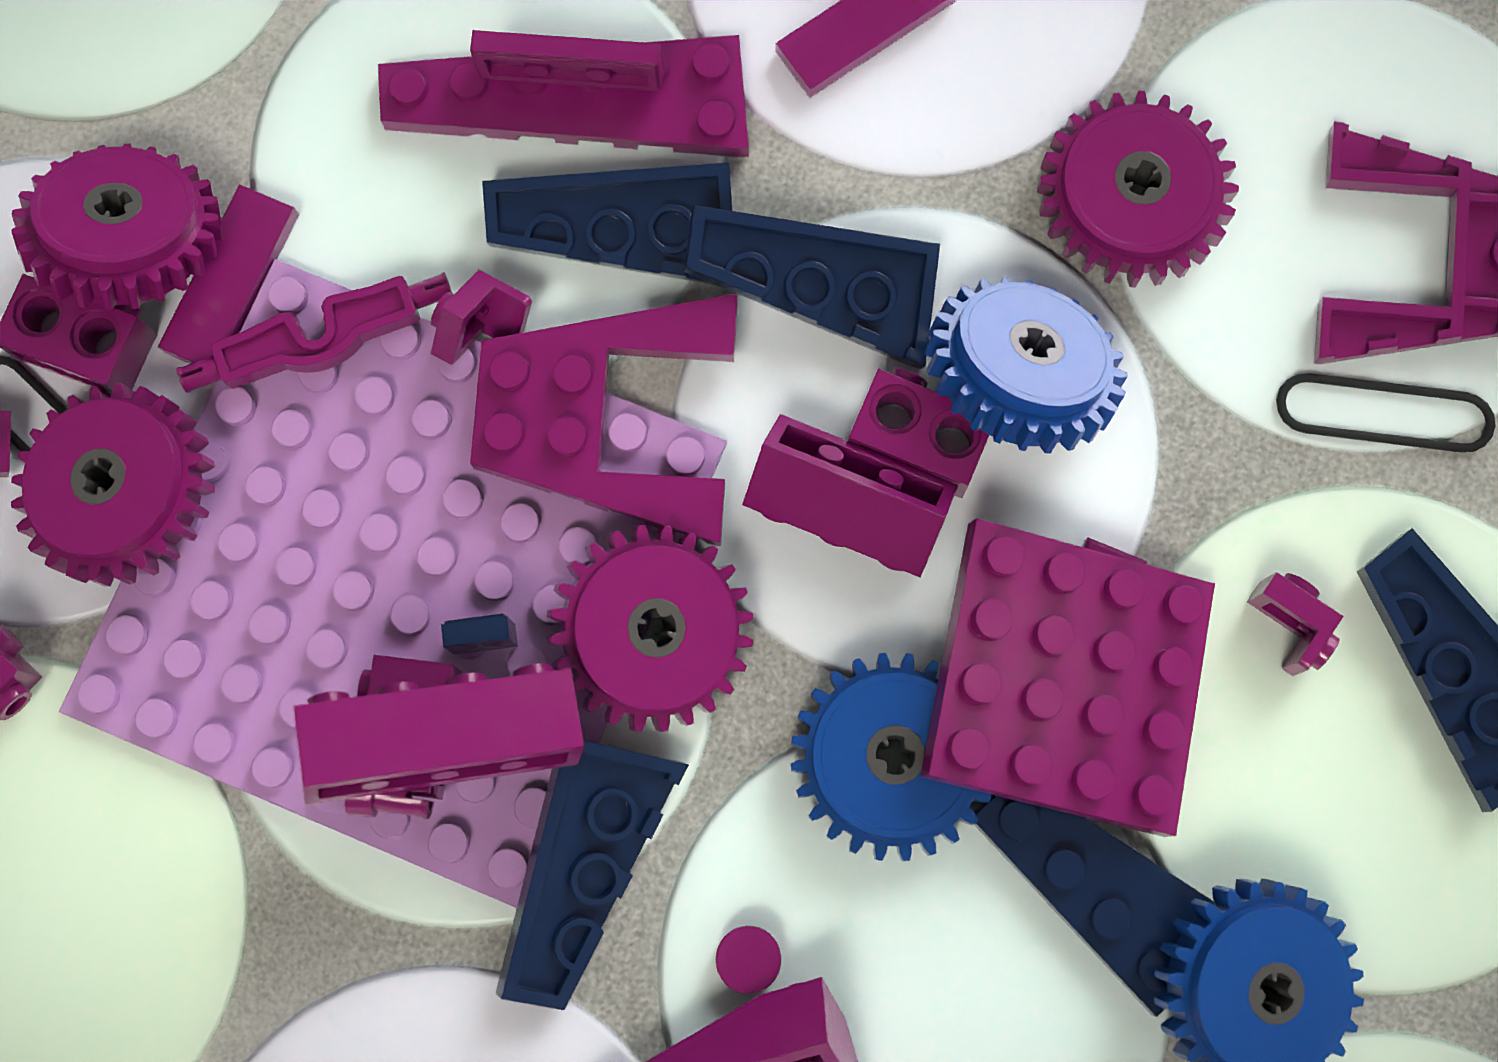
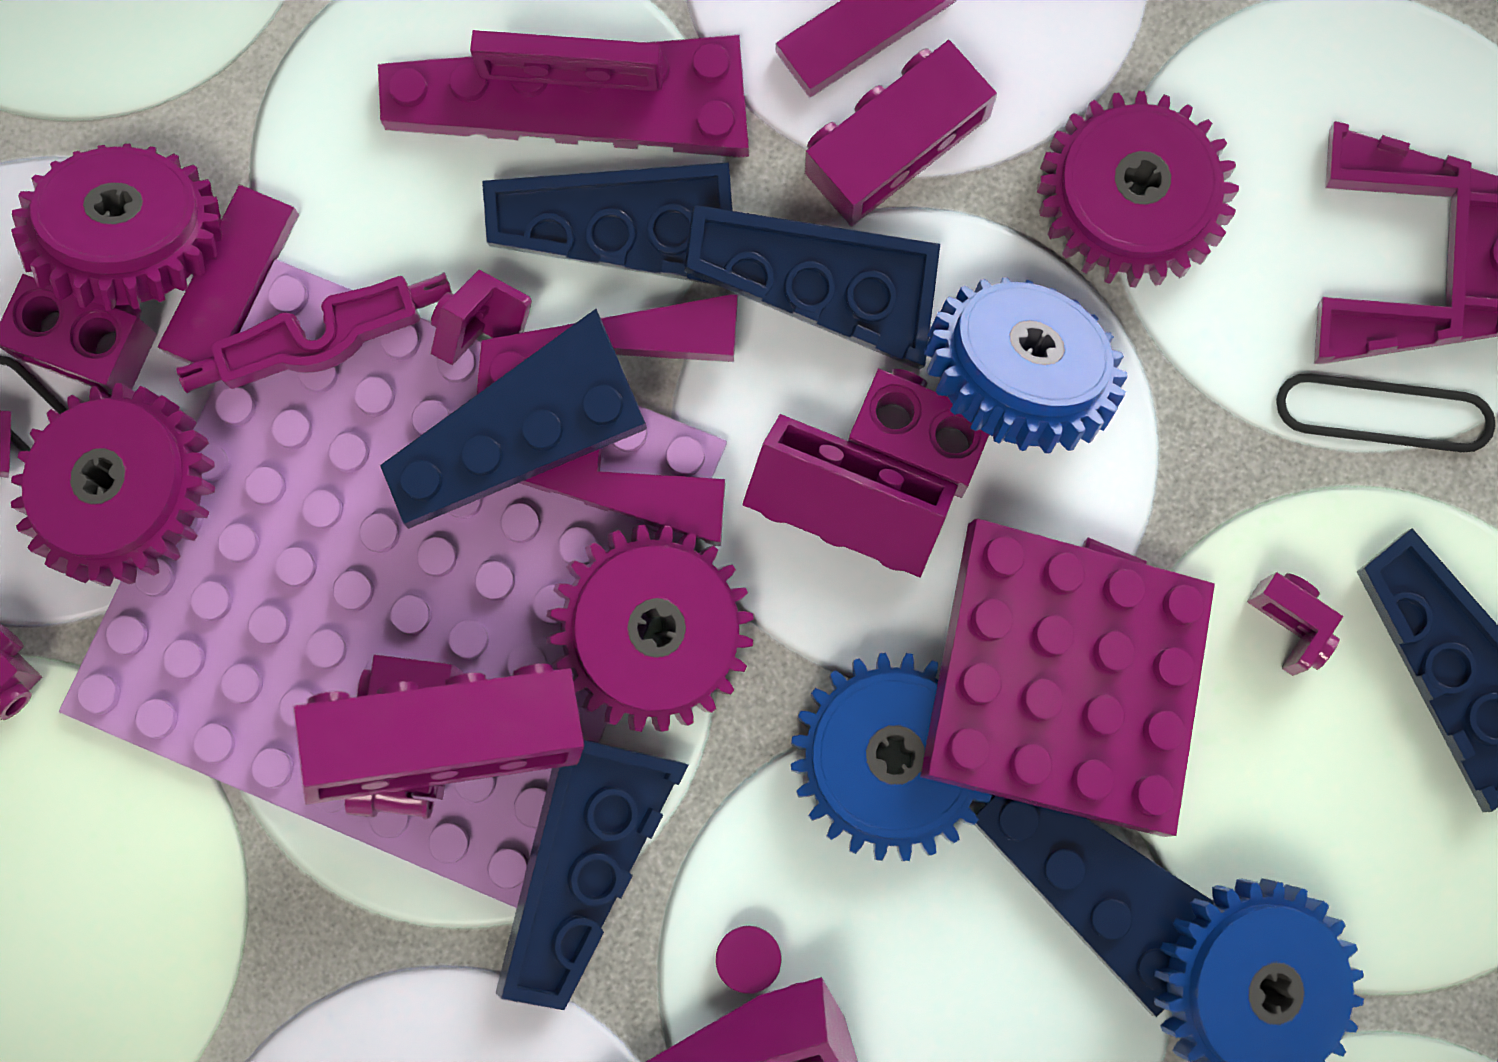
dark blue tile [441,613,518,655] -> none
none -> dark blue wing [380,309,647,529]
none -> magenta brick [805,39,997,227]

